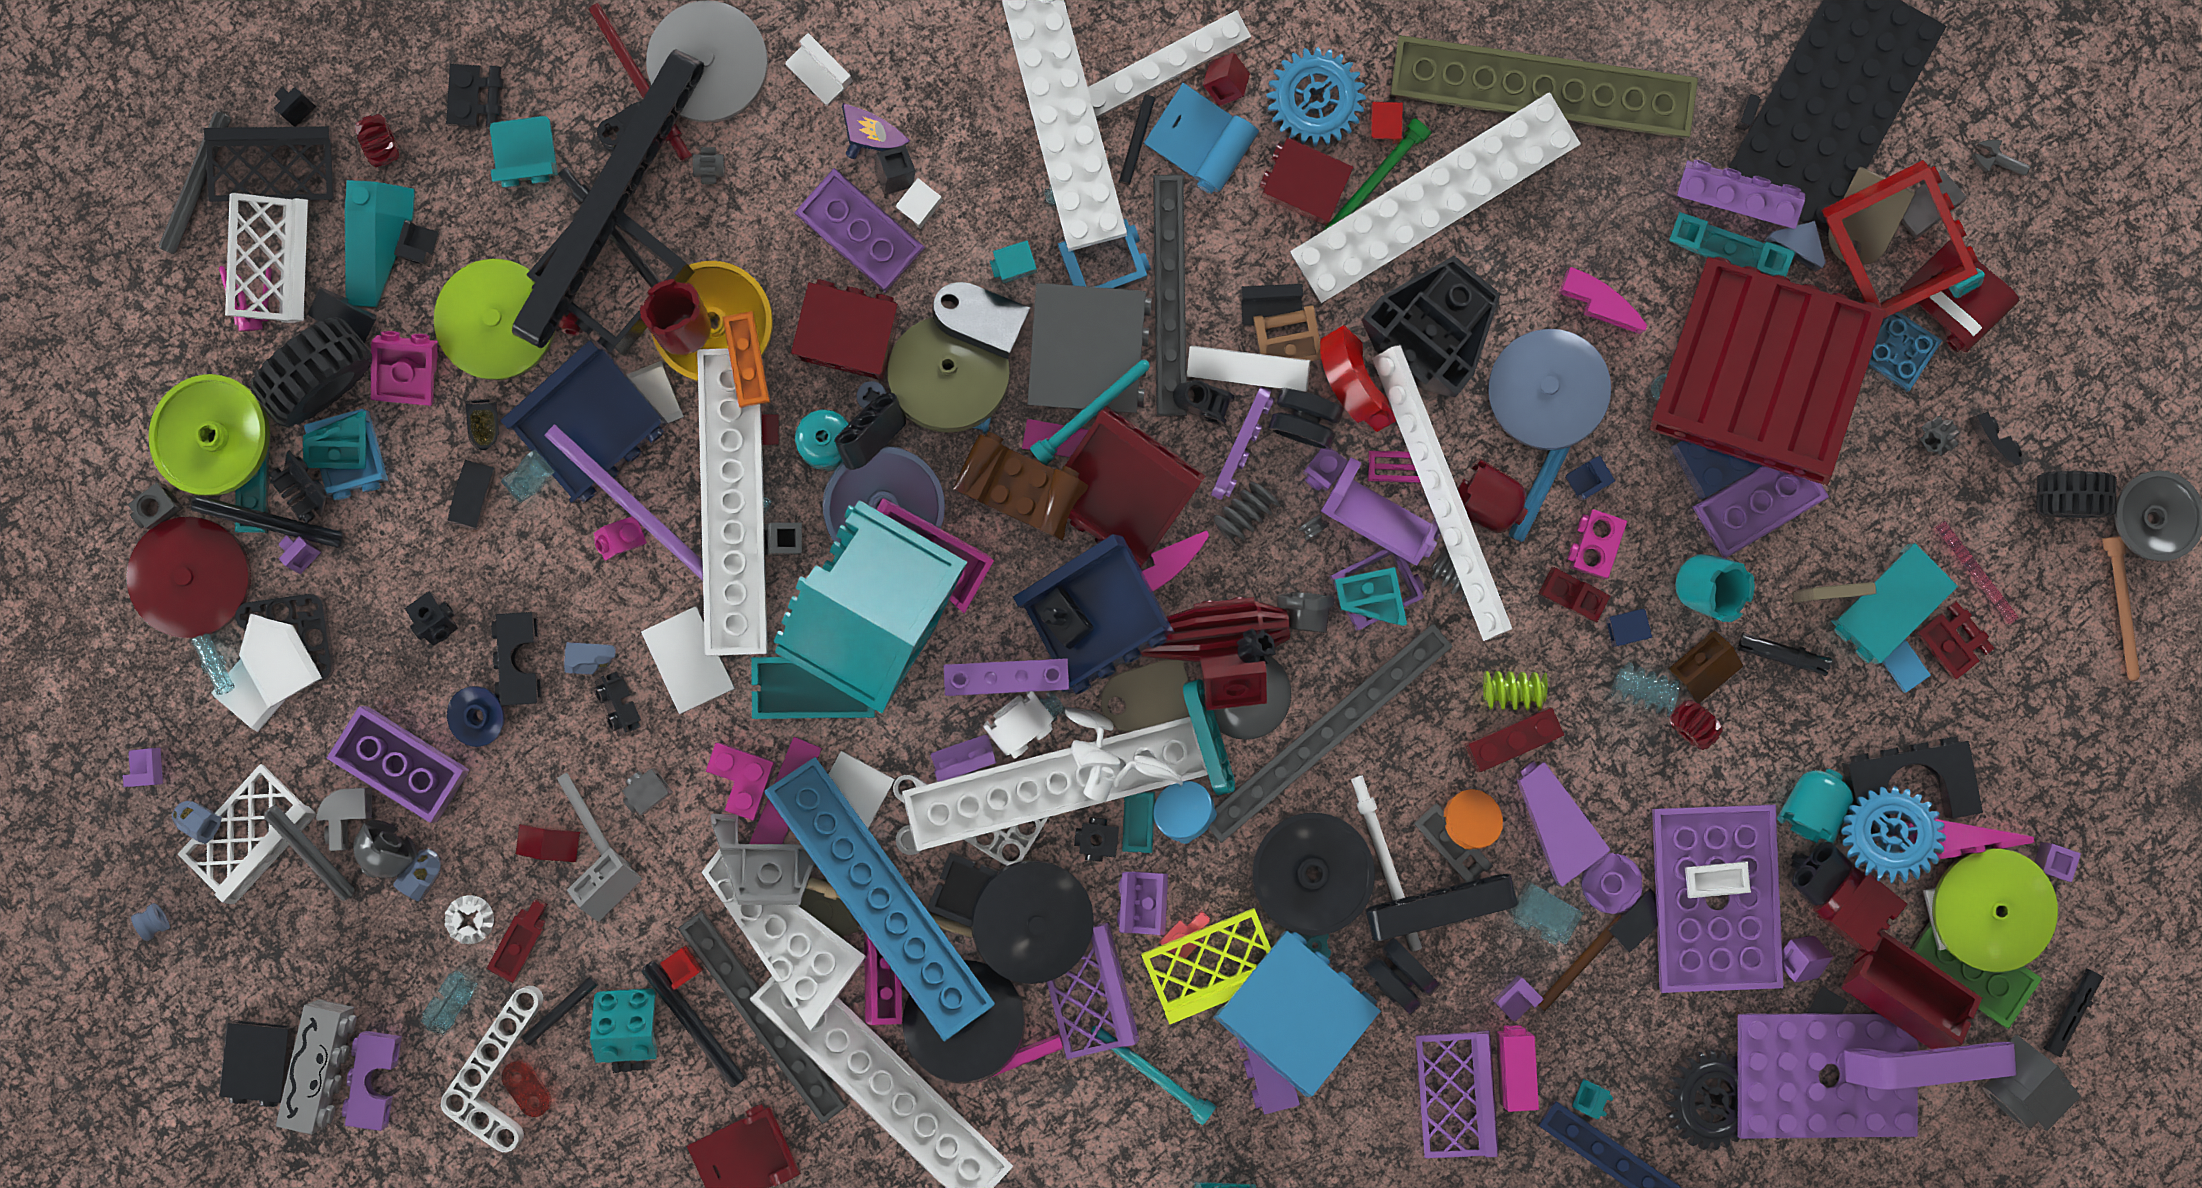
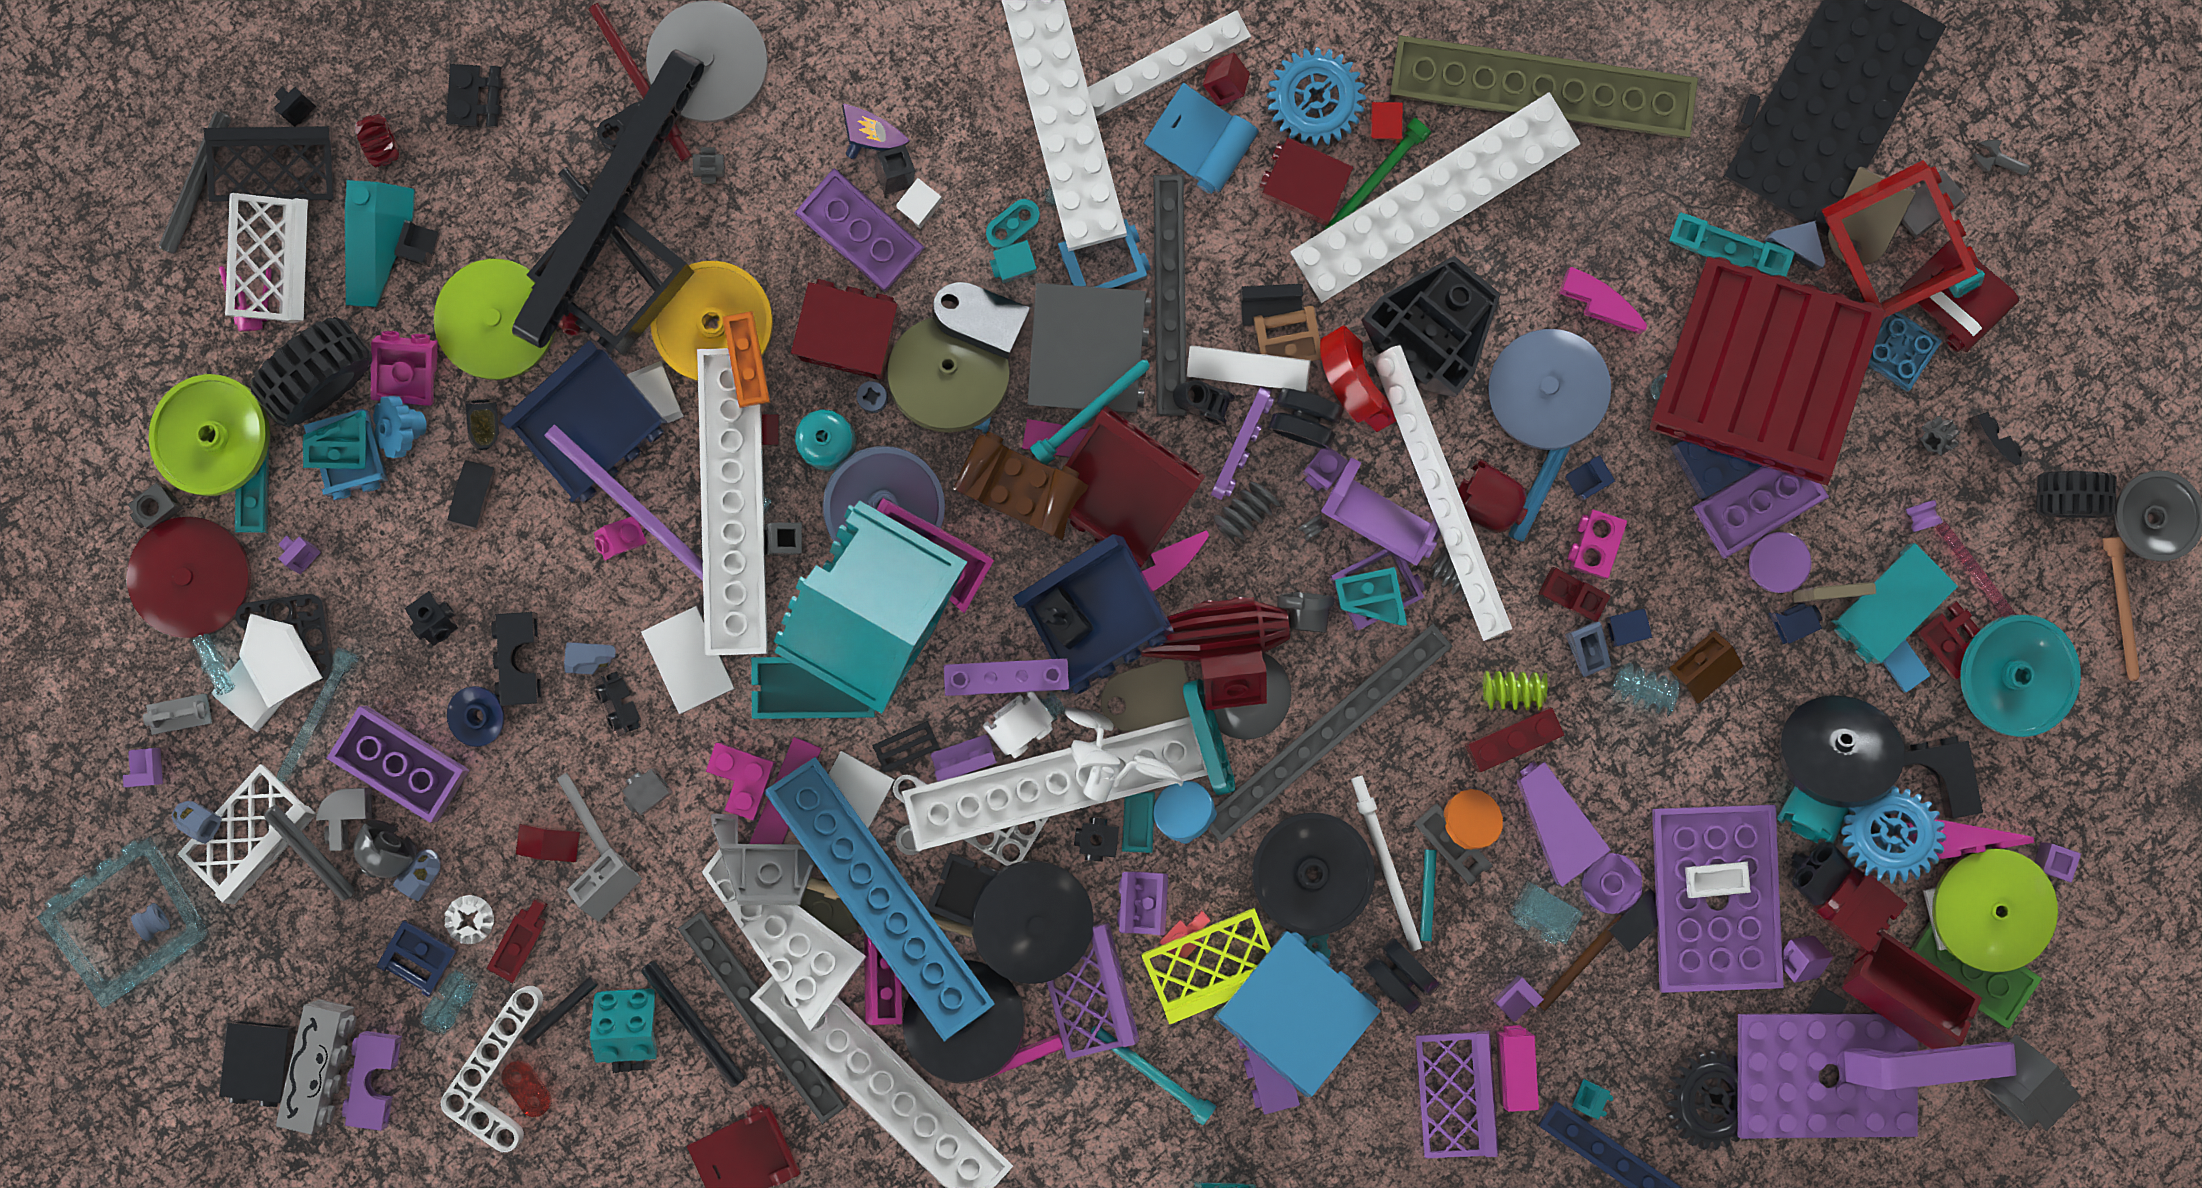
black axle [191,495,343,548] -> none
black hinge [269,450,327,523] -> none
black slope [307,287,377,343] -> none
teal bracket [490,116,558,188] -> none
clear light blue bracket [501,450,555,503] -> none
dark red cylinder [640,279,712,355] -> none
red panel [660,945,703,990] -> none
white panel [786,33,853,106] -> none
black beam [834,393,906,470] -> none
black bar [1119,95,1155,185] -> none
black gear [1237,628,1276,665] -> none
black beam [1365,874,1518,941] -> none
dark pink tile [1367,451,1421,483] -> none
dark red gear [1669,700,1723,750] -> none
teal cylinder [1675,554,1755,622] -> none
medium lavender brick [1677,159,1805,229] -> none
black pin [1737,632,1832,676] -> none
black pin [2043,968,2105,1058] -> none
none -> clear light blue windscreen [37,836,209,1009]
none -> light grey hinge [143,693,212,735]
none -> clear light blue piece [277,647,360,782]
none -> dark azure plant [373,396,427,458]
none -> dark blue plate [376,920,458,998]
none -> black tile [872,721,940,773]
none -> teal plate [986,199,1040,249]
none -> teal bar [1420,849,1437,941]
none -> sand blue slope [1565,622,1611,677]
none -> medium lavender tile [1749,532,1811,593]
none -> dark blue window [1768,603,1822,644]
none -> black dish [1779,695,1905,808]
none -> medium lavender wheel [1906,500,1943,532]
none -> teal dish [1961,615,2081,737]

